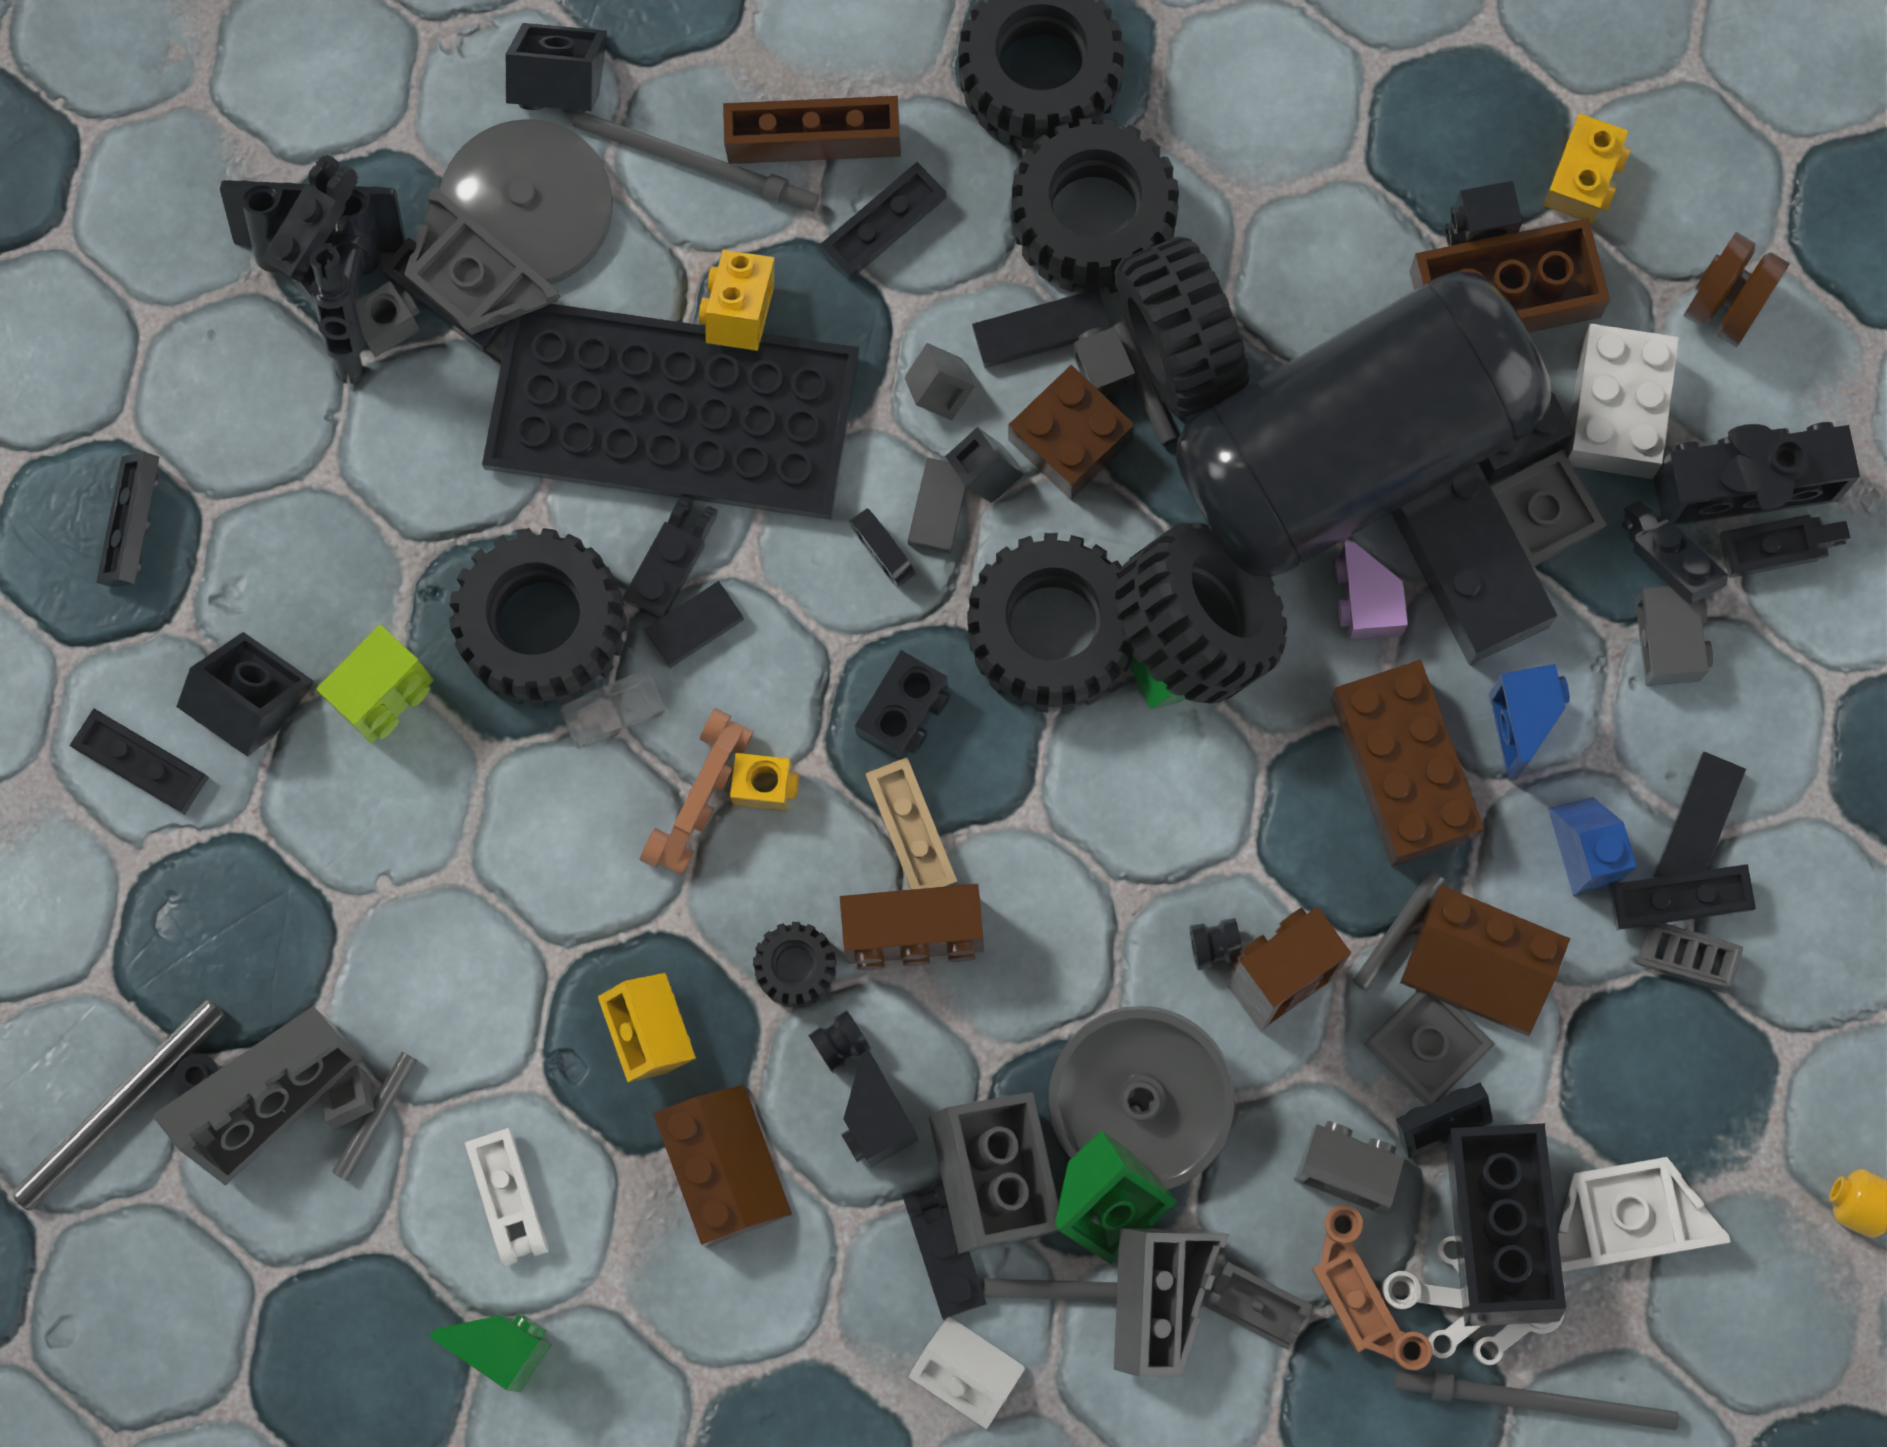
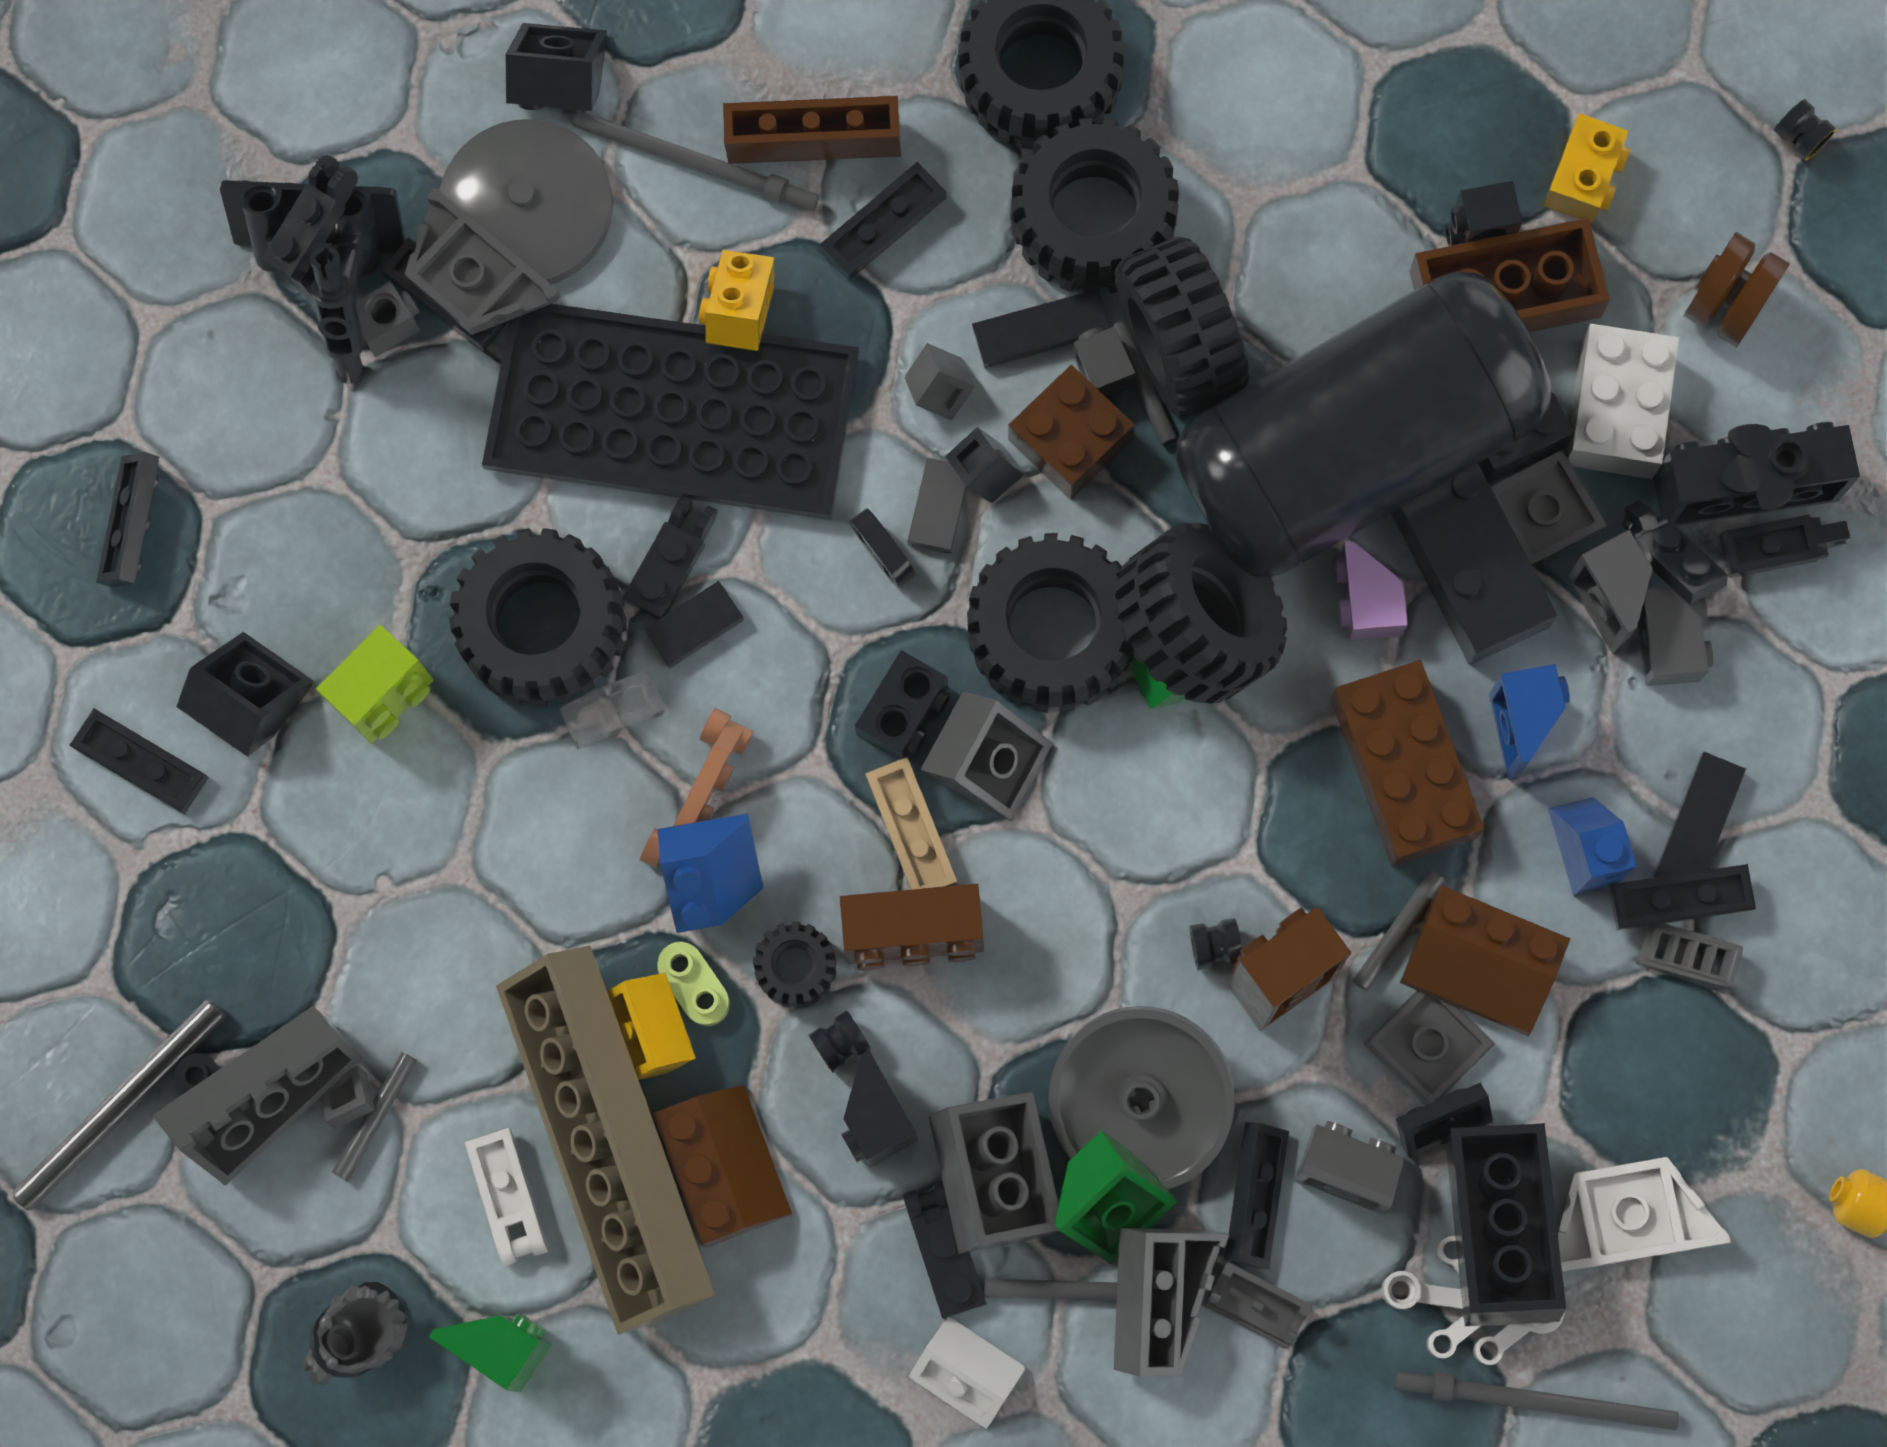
yellow brick [730,753,799,811] -> none
nougat plate [1312,1205,1432,1371] -> none
none -> dark grey hair [303,1282,408,1386]
none -> dark tan brick [496,945,715,1335]
none -> yellowish green plate [657,942,730,1026]
none -> blue slope [658,813,763,933]
none -> dark grey slope [921,691,1053,821]
none -> black plate [1224,1122,1289,1269]
none -> dark grey slope [1567,530,1653,654]
none -> black wheel [1774,99,1837,161]

